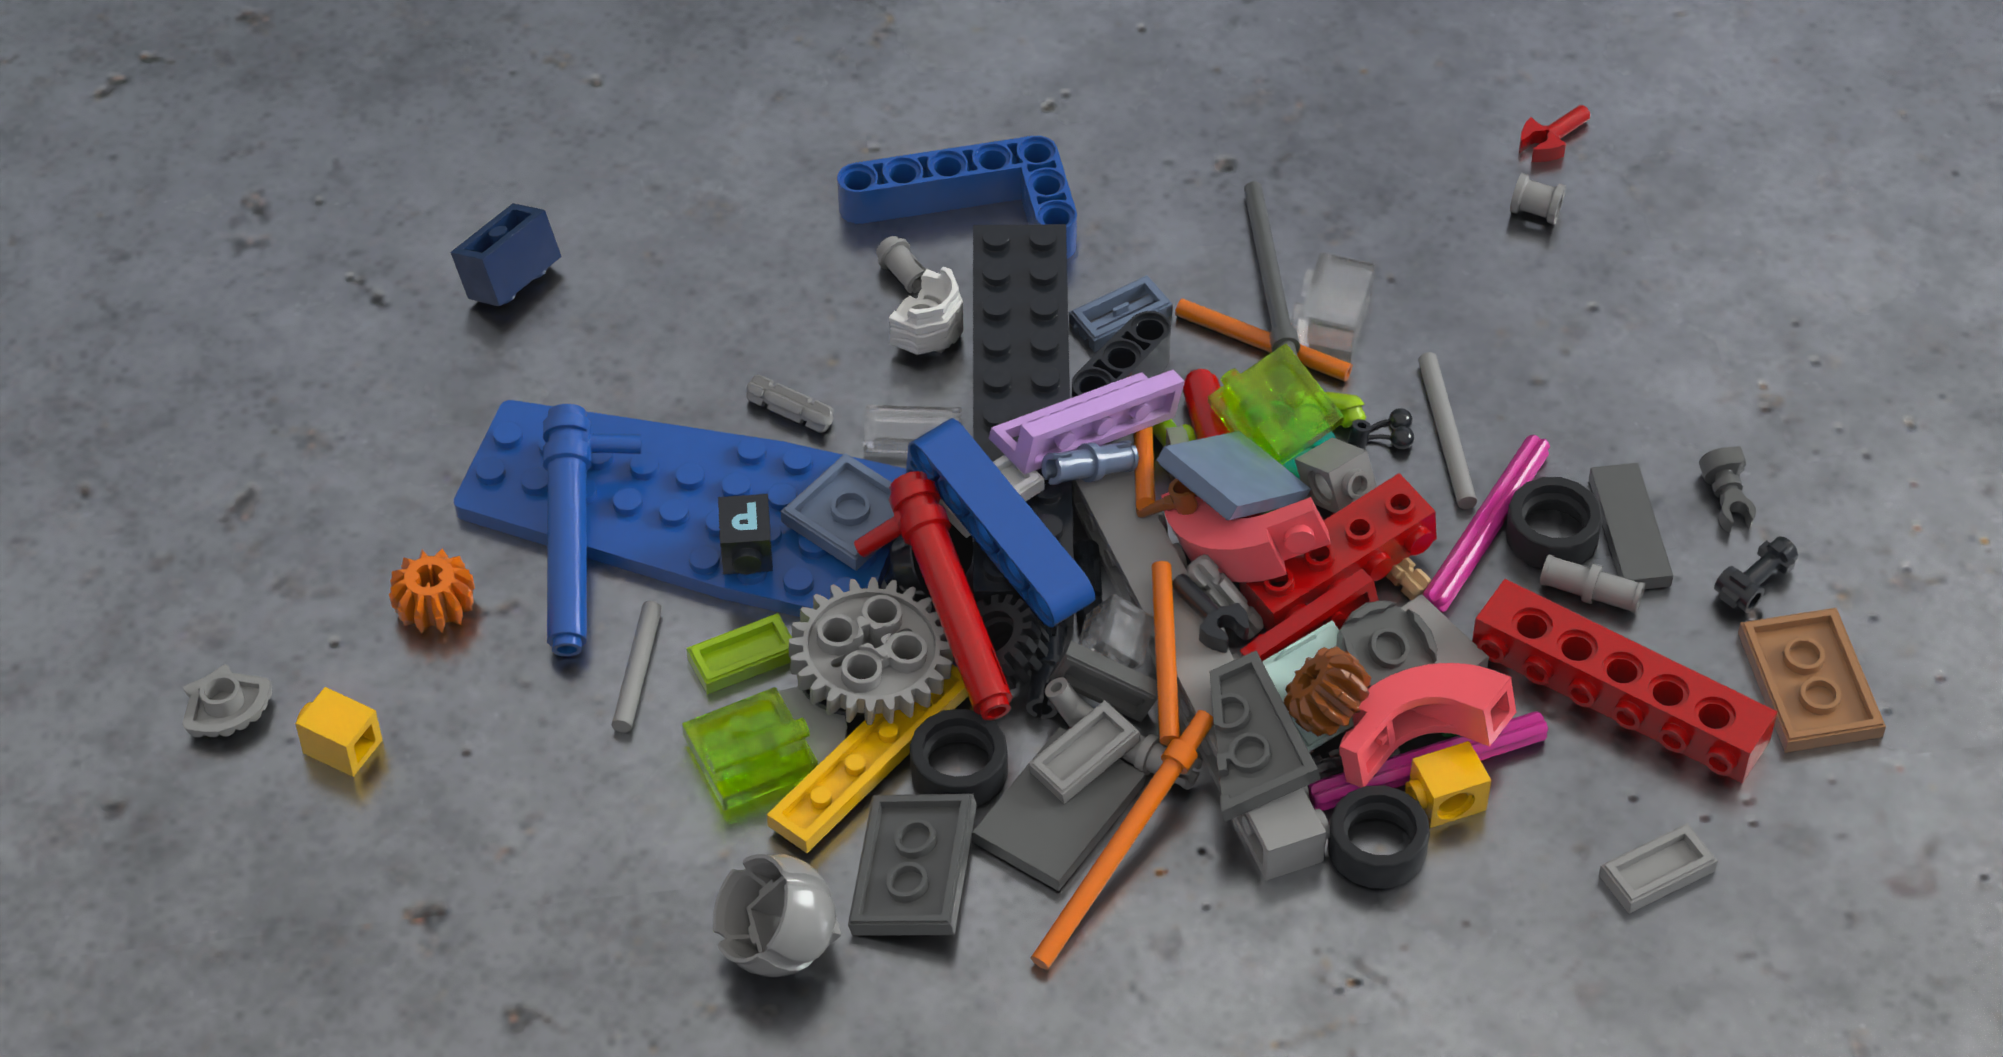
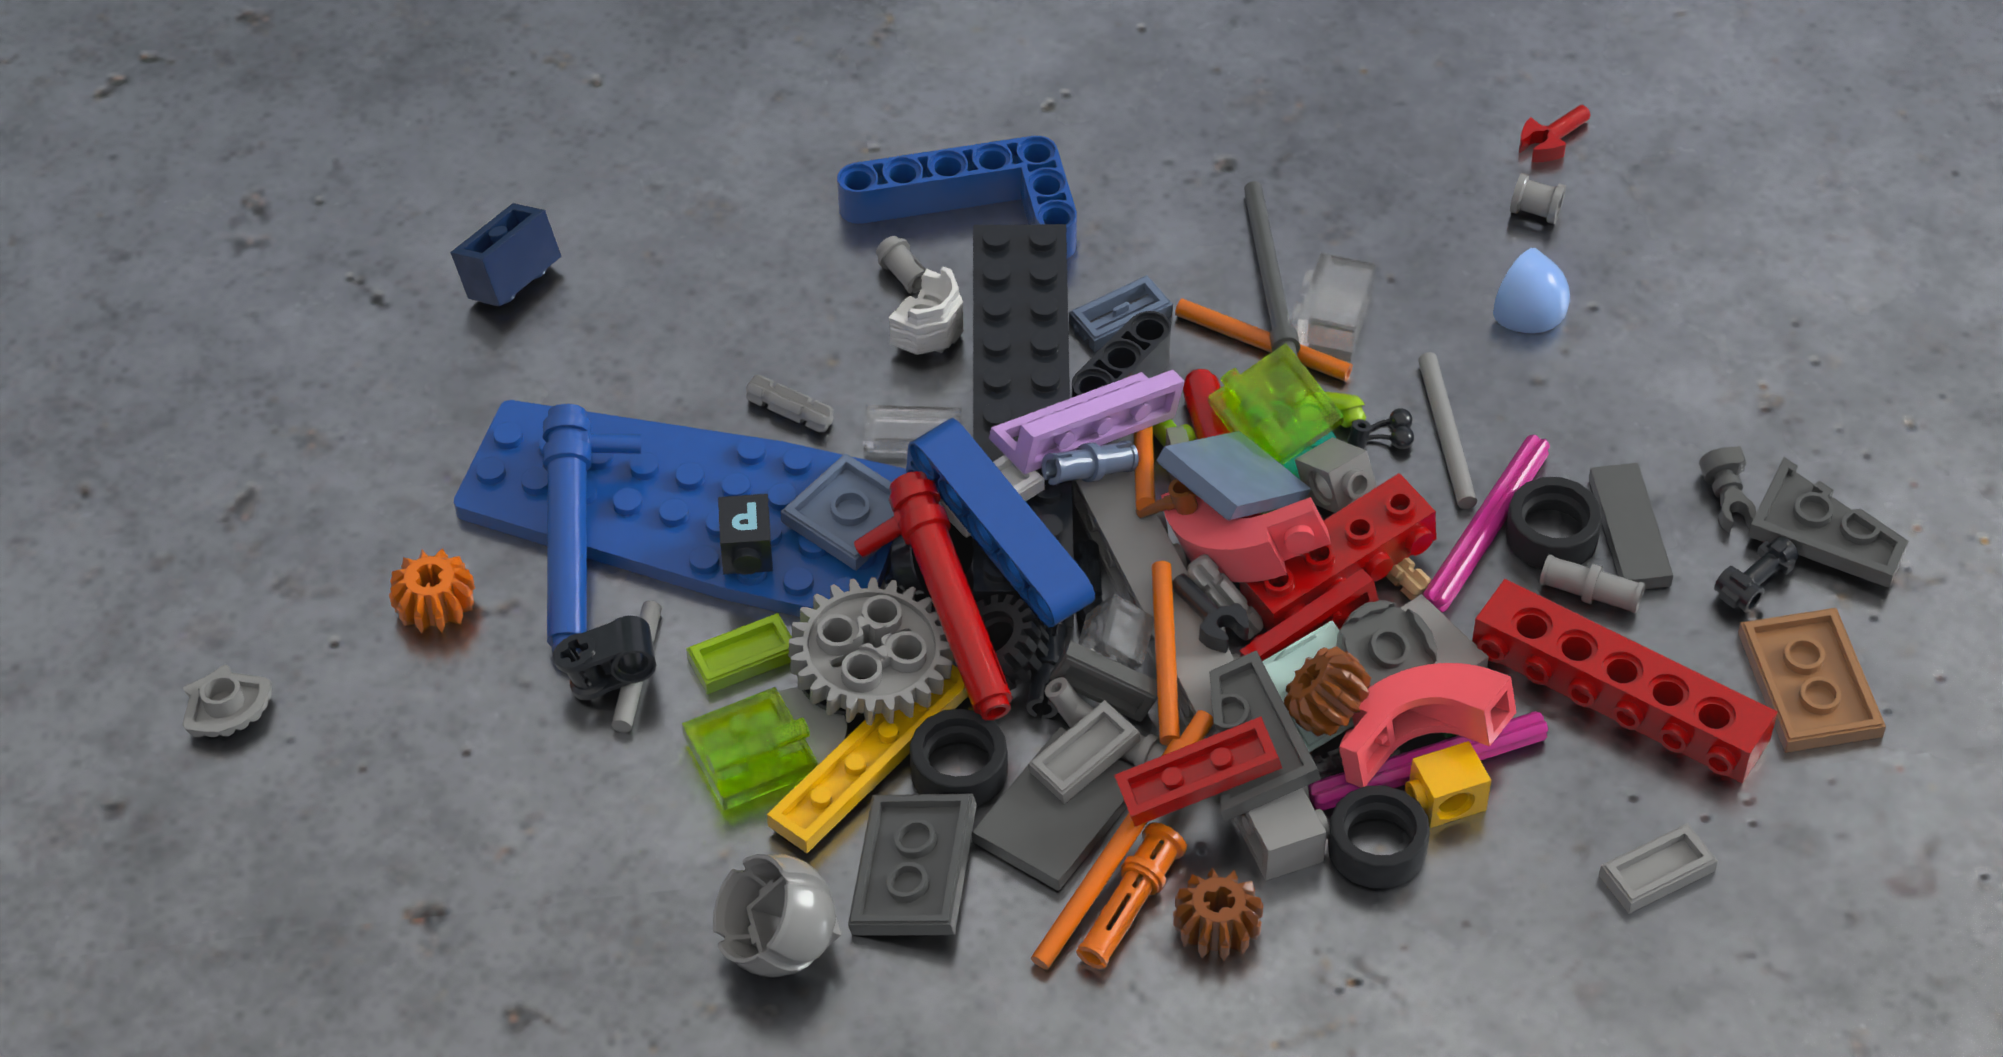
yellow brick [295,687,383,777] -> none
none -> black piece [553,615,657,700]
none -> orange pin [1076,822,1187,969]
none -> red plate [1114,716,1282,827]
none -> dark orange gear [1173,867,1264,961]
none -> light blue helmet [1493,248,1570,334]
none -> dark grey wing [1748,457,1909,588]

